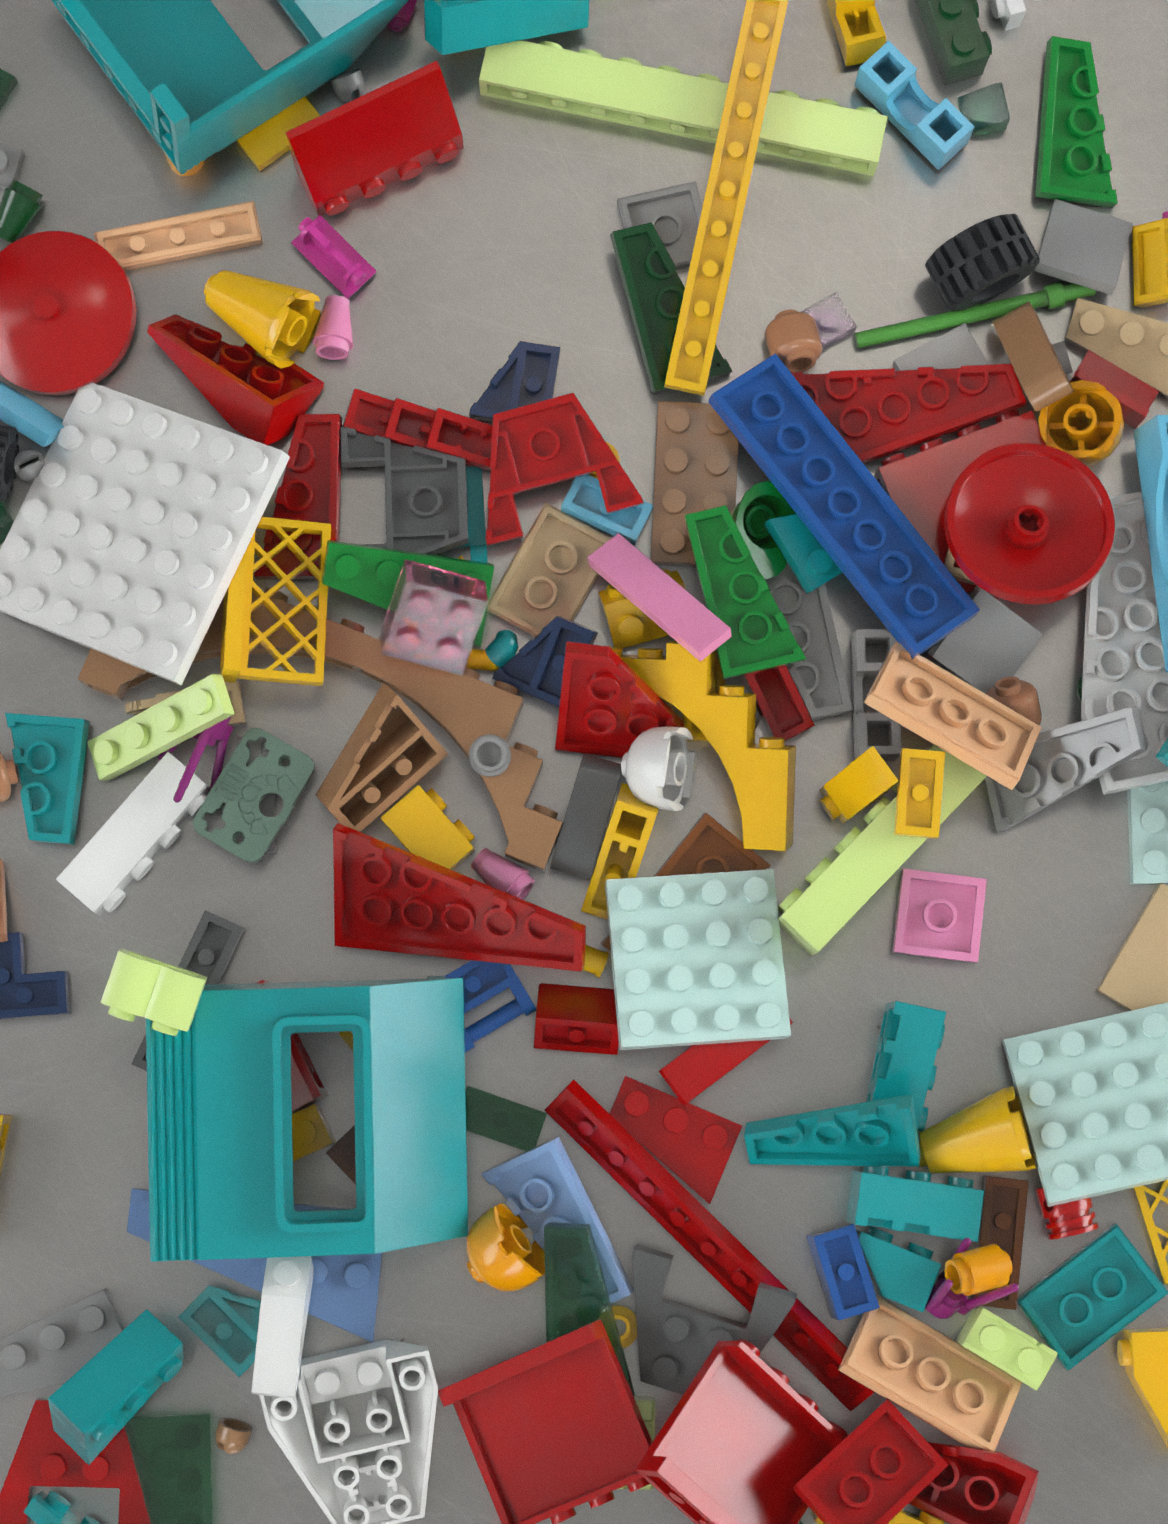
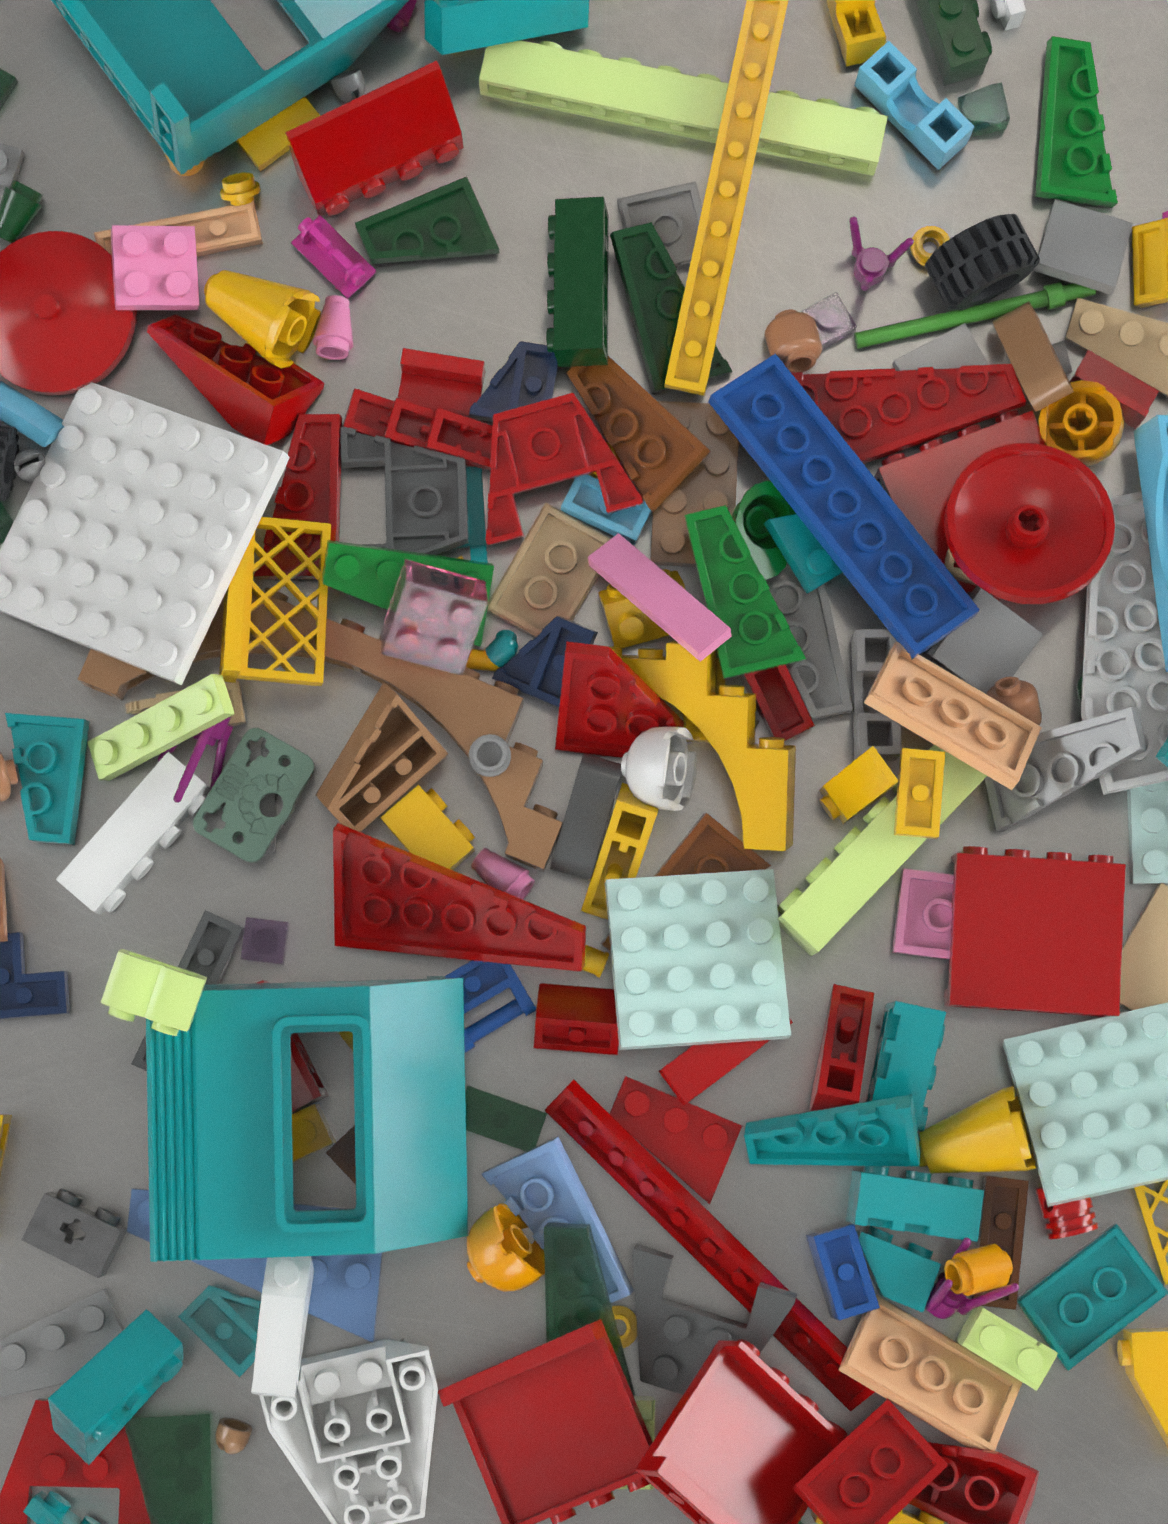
none -> flat silver brick [21,1188,127,1278]
none -> bright pink plate [111,225,200,310]
none -> yellow plate [220,172,261,206]
none -> clear purple plate [240,917,290,965]
none -> dark green wing [355,176,499,264]
none -> red panel [398,348,486,418]
none -> dark green brick [546,196,609,367]
none -> dark orange wing [567,356,711,512]
none -> red slope [809,984,875,1112]
none -> magenta plant [849,216,914,291]
none -> yellow plate [910,226,950,266]
none -> red panel [944,846,1126,1017]

